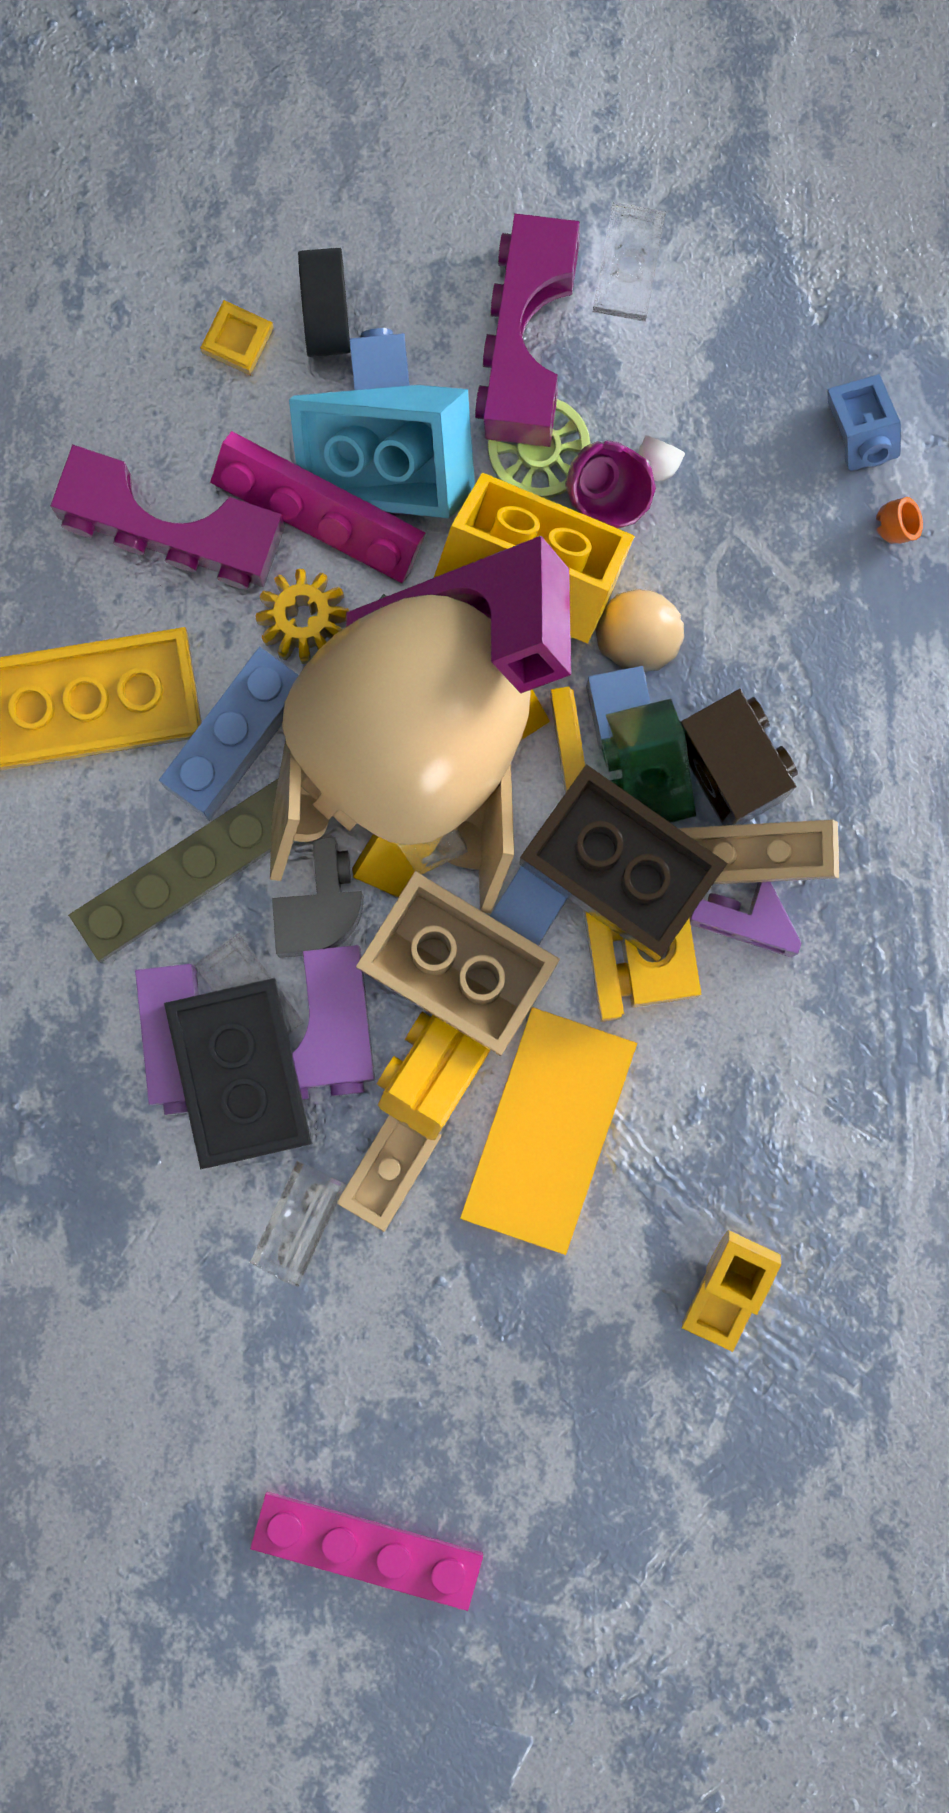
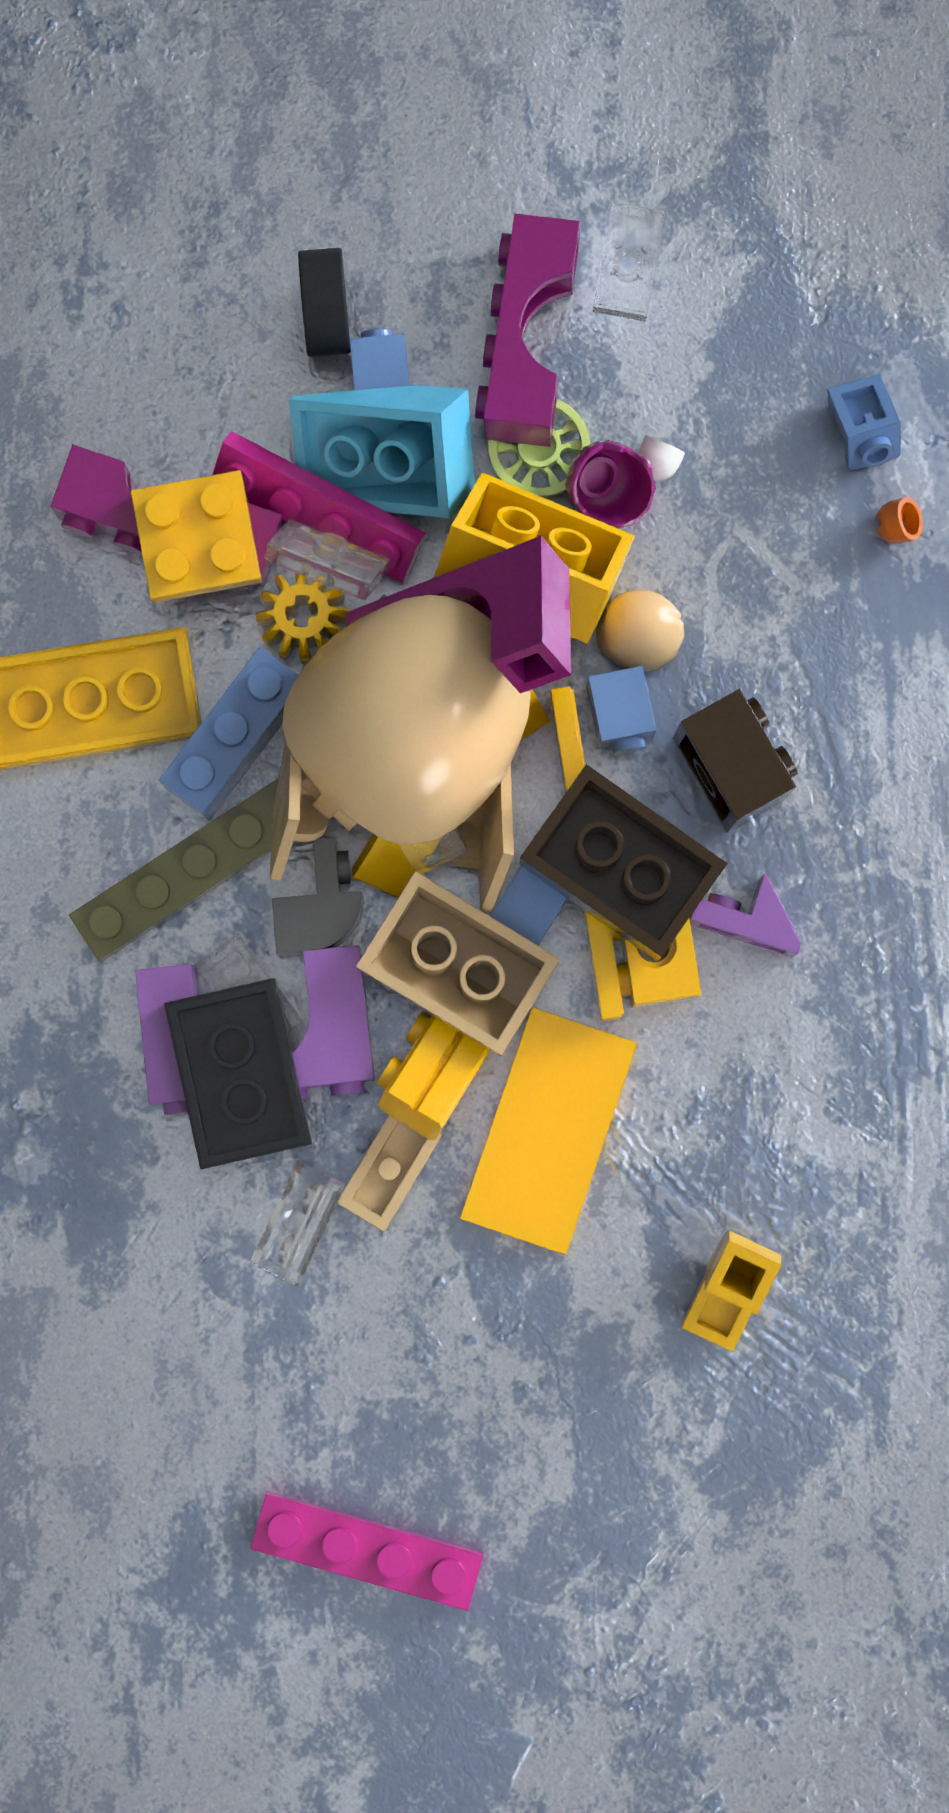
yellow tile [200,300,274,376] -> none
clear green brick [600,698,696,823] -> none
tan plate [678,820,839,884] -> none
none -> yellow plate [131,470,262,603]
none -> clear plate [265,519,390,600]

